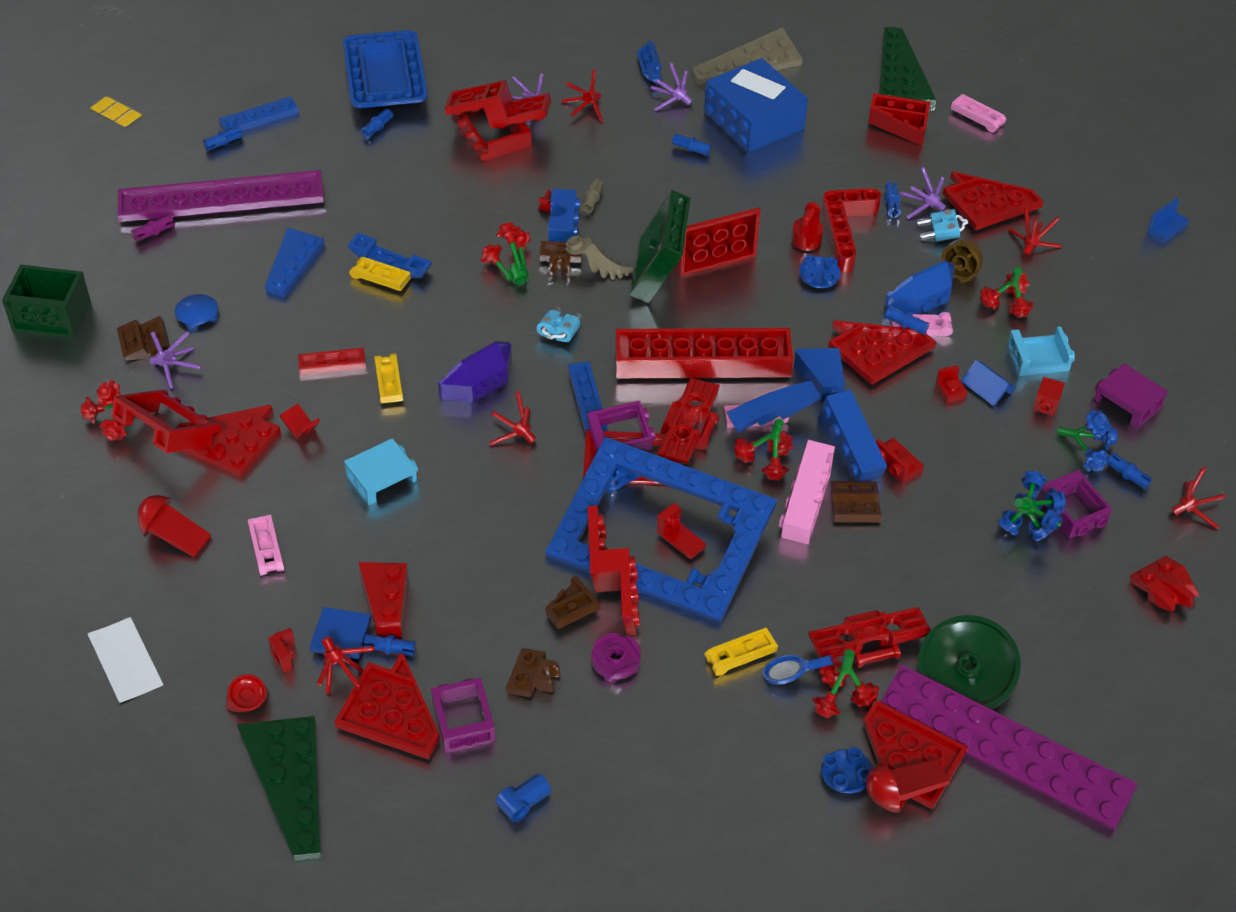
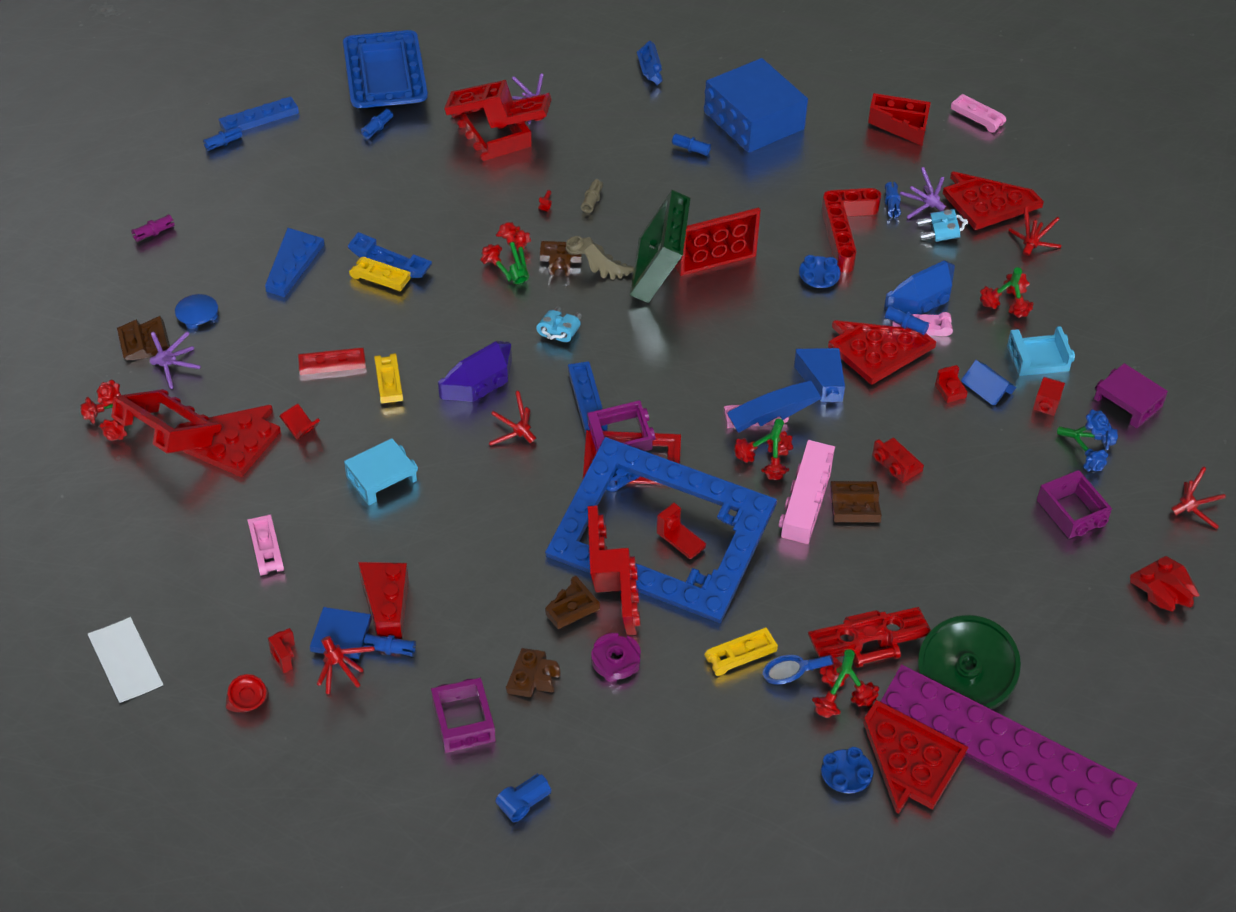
dark green container [2,264,91,338] -> none
yellow sticker [90,96,142,127] -> none
magenta plate [118,170,324,222] -> none
red piece [138,495,211,558] -> none
dark green wing [237,716,321,861] -> none
red wing [334,653,440,760] -> none
blue arch [548,189,580,242] -> none
red plant [561,69,603,122] -> none
red brick [615,328,793,378] -> none
medium lavender plant [650,62,693,111] -> none
red piece [657,378,720,464] -> none
dark tan wing [691,27,803,85] -> none
white sticker [731,69,786,99] -> none
red piece [791,202,823,251] -> none
blue wedge [818,389,887,481] -> none
red piece [866,760,950,813] -> none
dark green wing [879,27,937,106] -> none
pearl gold cylinder [940,239,983,282] -> none
blue plant [998,471,1066,541] -> none
blue pin [1106,452,1153,490] -> none
blue panel [1147,198,1189,244] -> none

